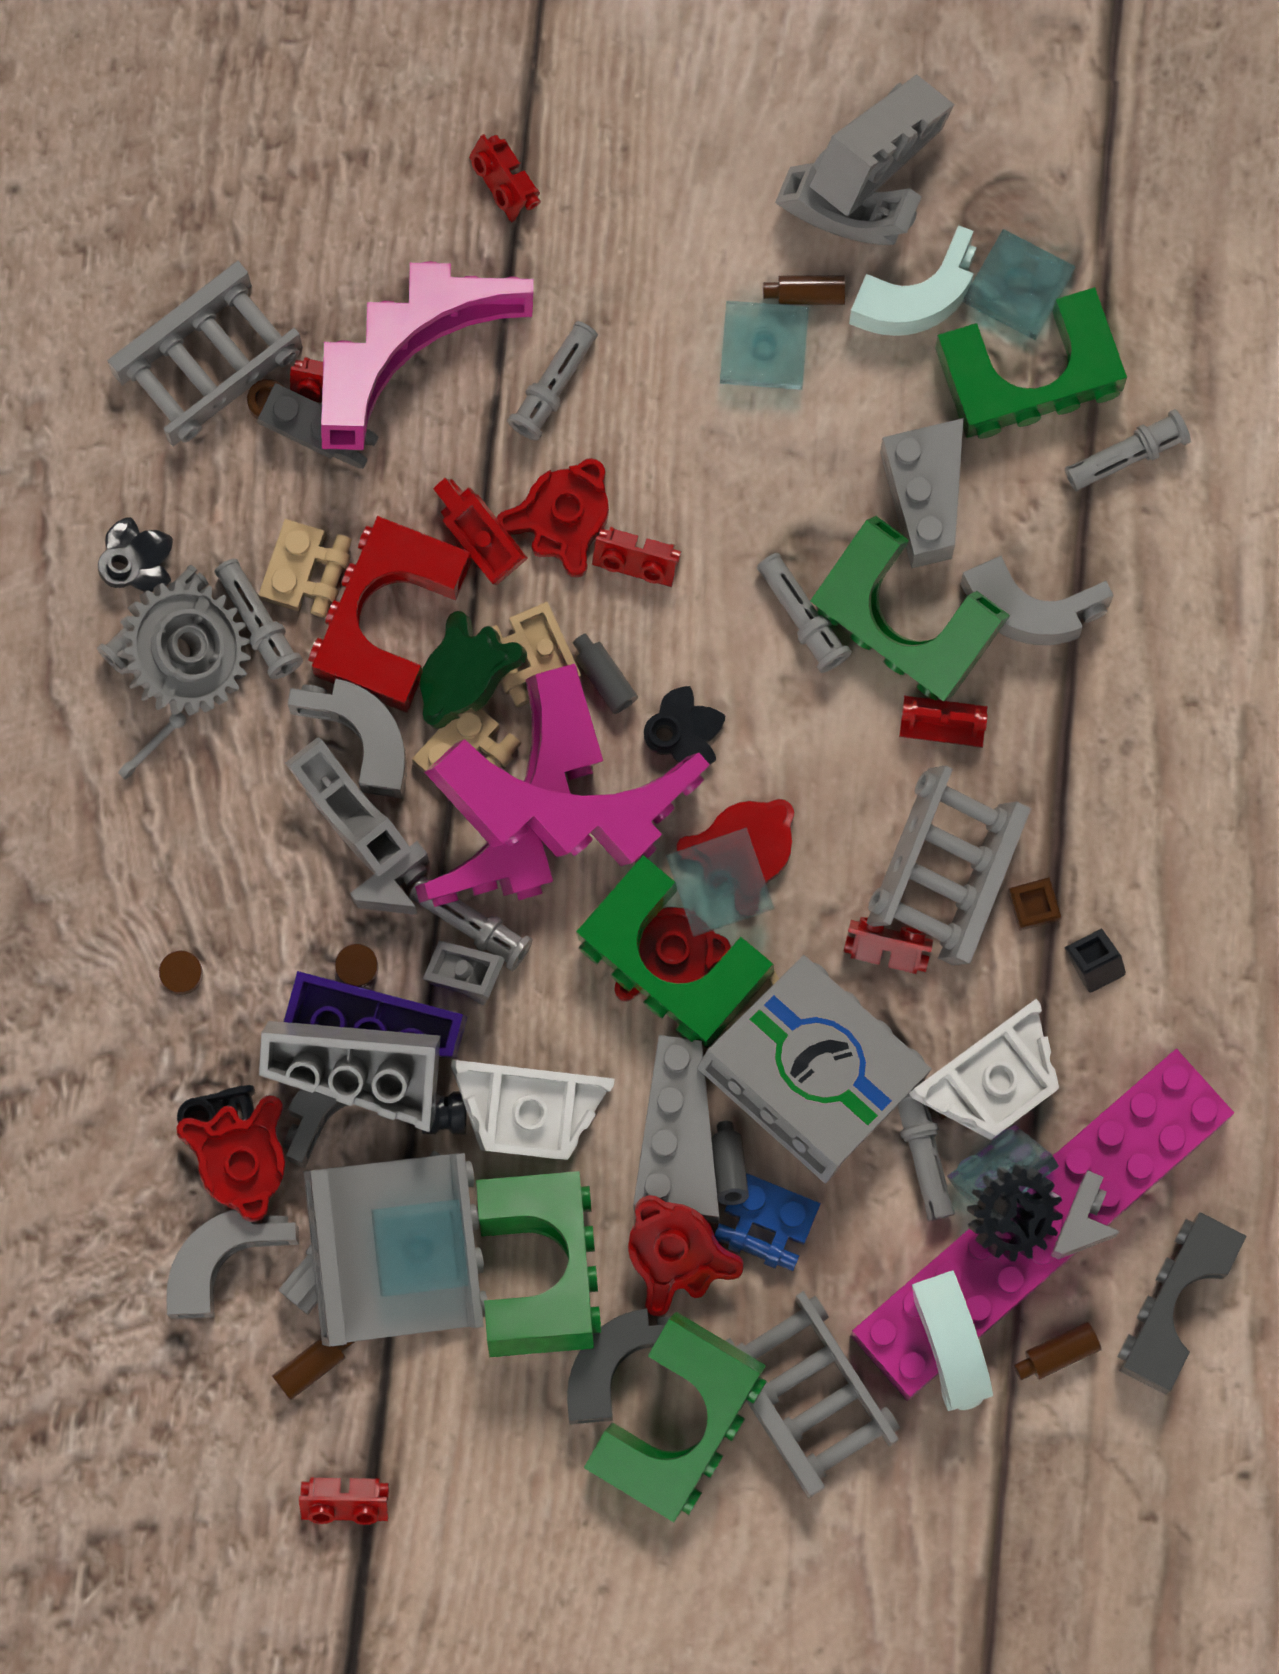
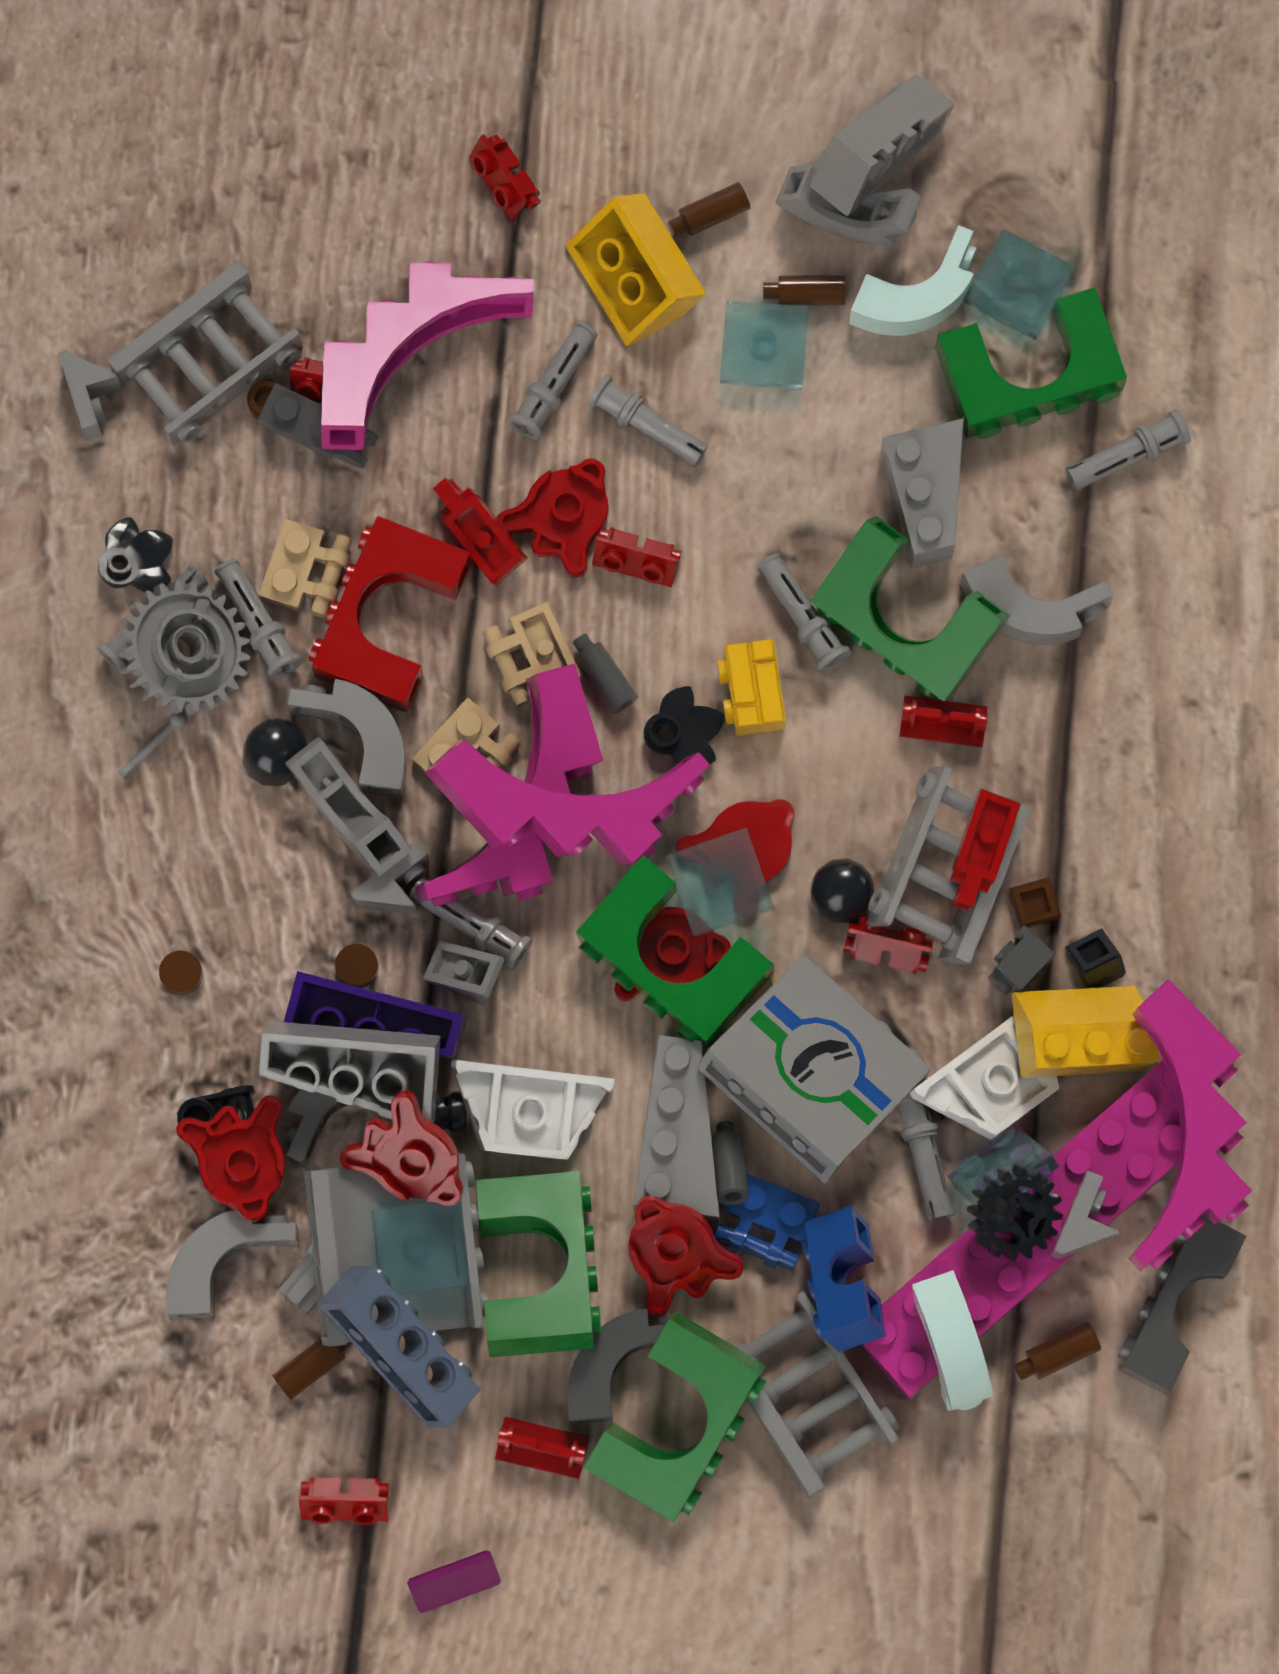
dark green tile [420,611,527,729] -> none
none -> light grey slope [58,351,122,441]
none -> black hair [242,718,308,786]
none -> sand blue brick [318,1266,481,1428]
none -> red tile [339,1090,464,1206]
none -> magenta slope [407,1550,501,1613]
none -> red hinge [495,1417,589,1479]
none -> yellow slope [565,193,707,346]
none -> light grey pin [587,374,709,467]
none -> reddish brown cylinder [668,182,751,237]
none -> yellow brick [717,639,786,736]
none -> blue arch [802,1206,886,1352]
none -> black hair [810,858,875,923]
none -> red hinge [950,789,1021,911]
none -> dark grey brick [988,925,1055,995]
none -> yellow slope [1011,986,1160,1078]
none -> dark pink arch [1128,979,1252,1272]

